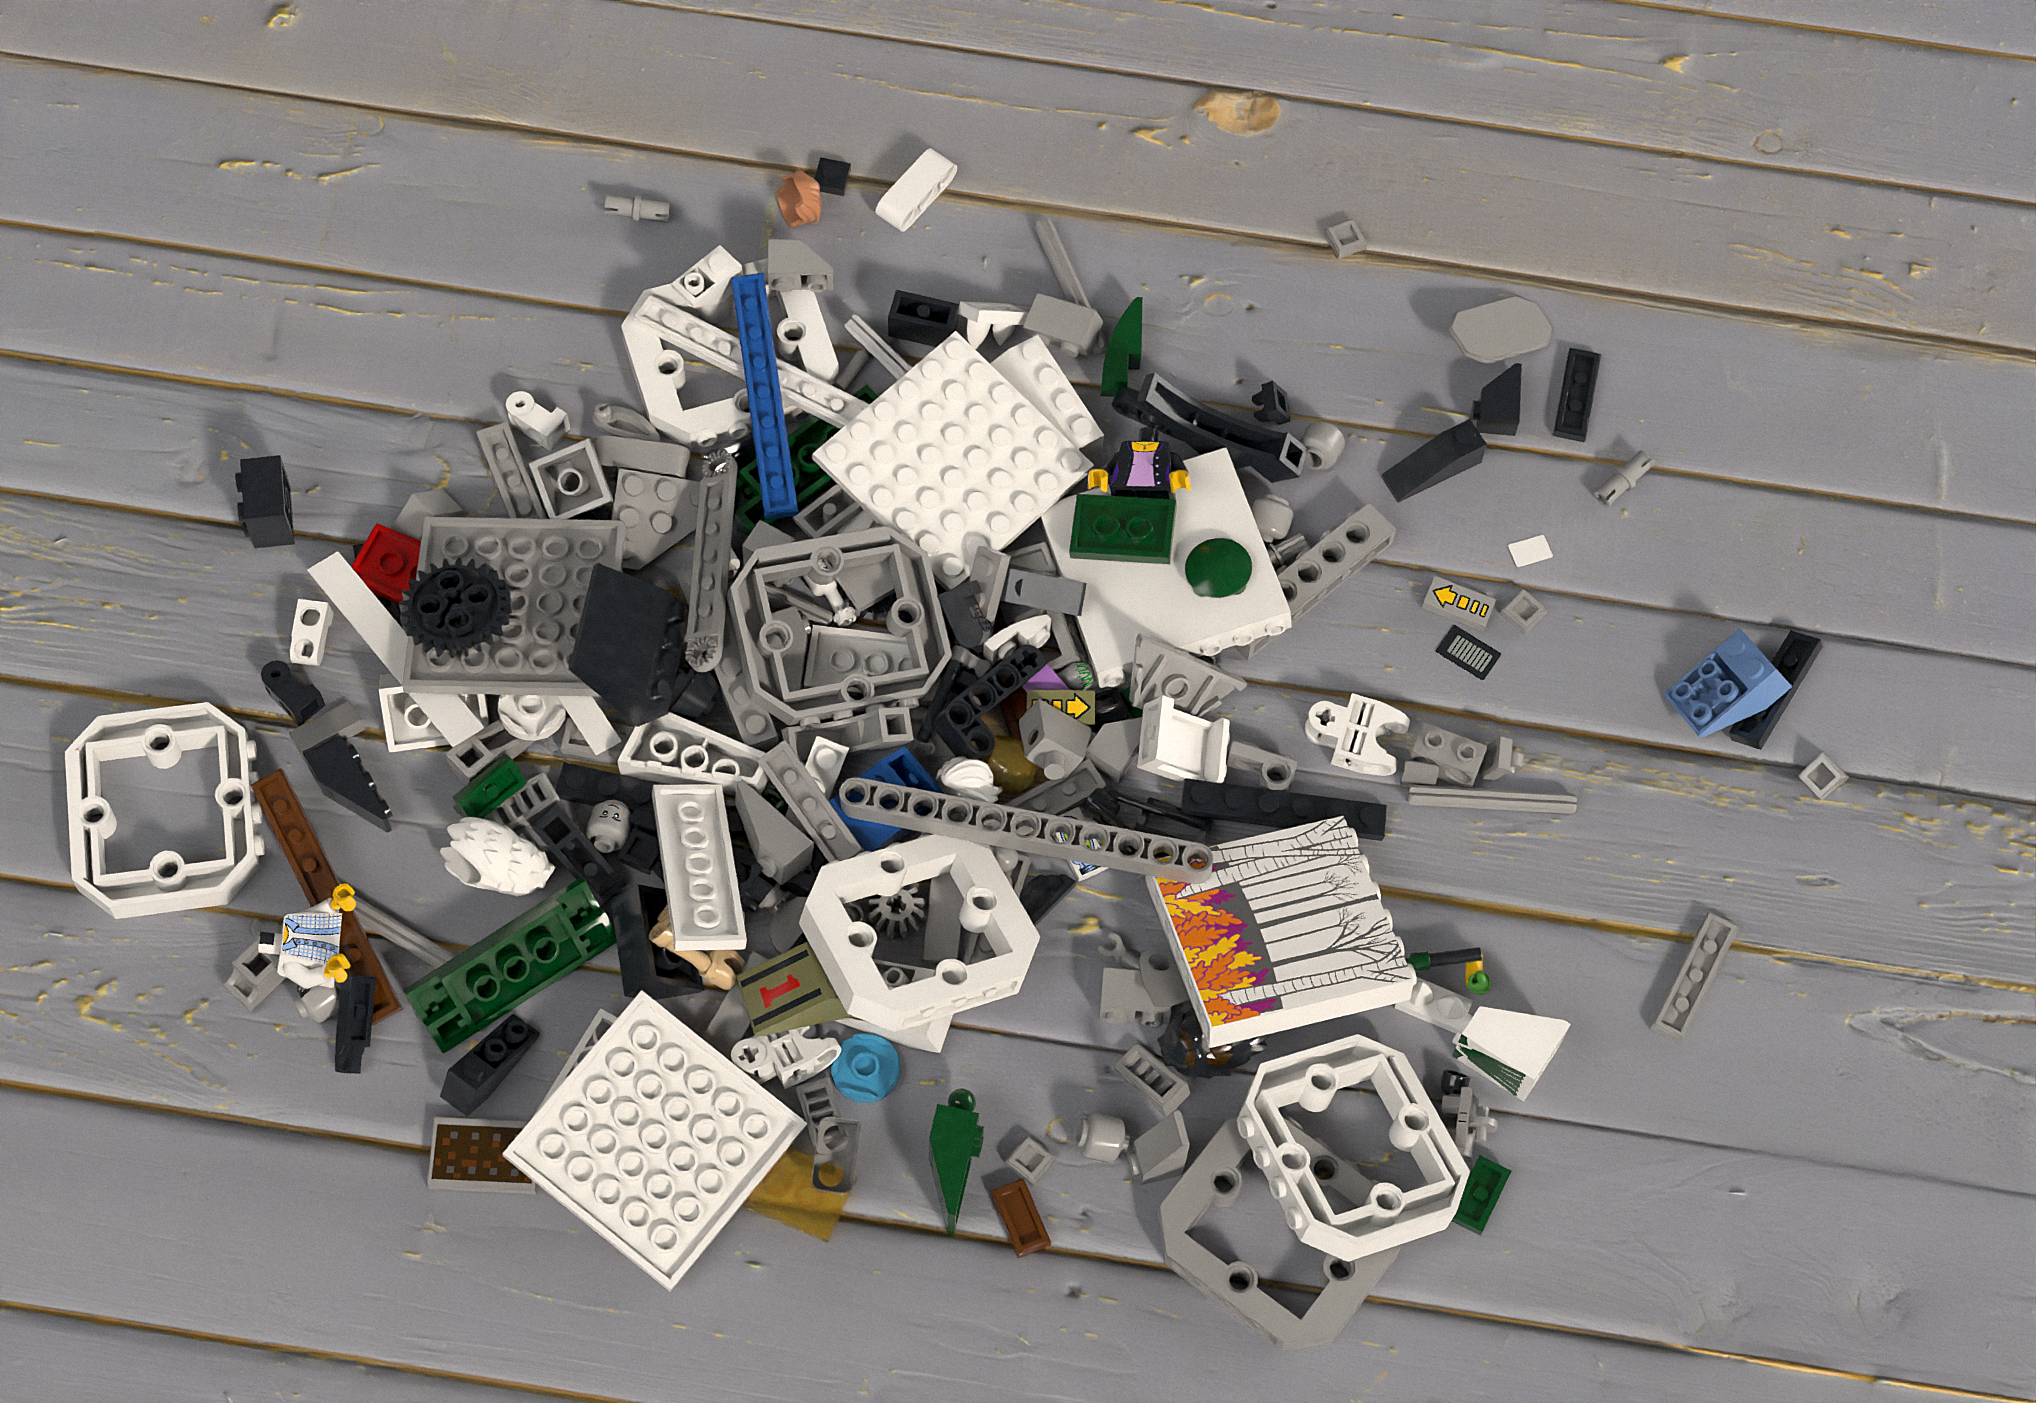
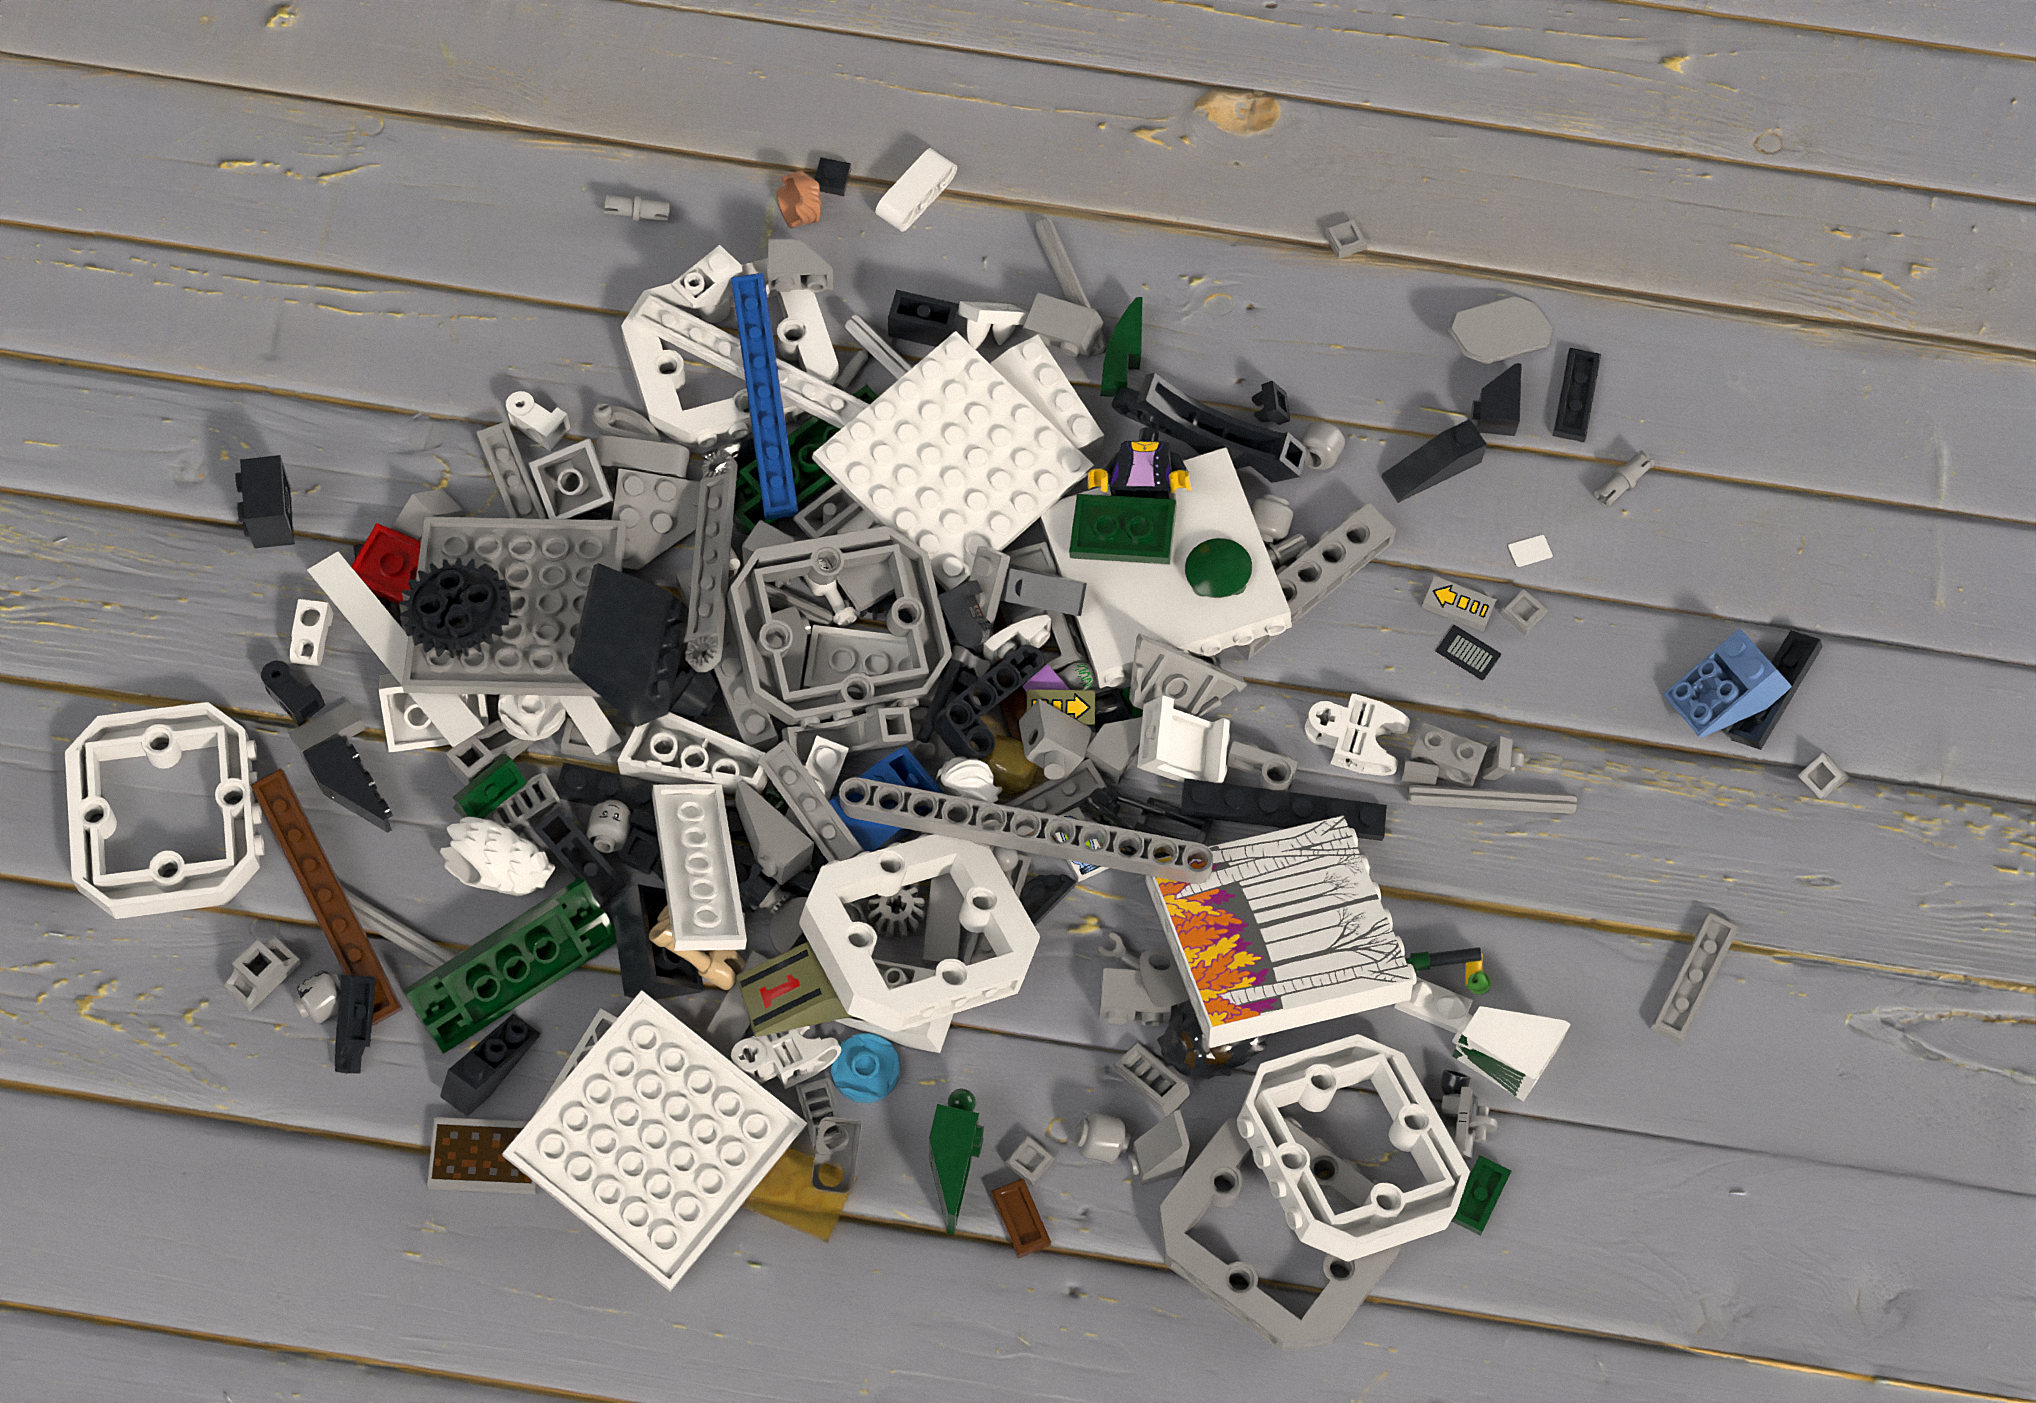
torso [258,884,356,989] -> none

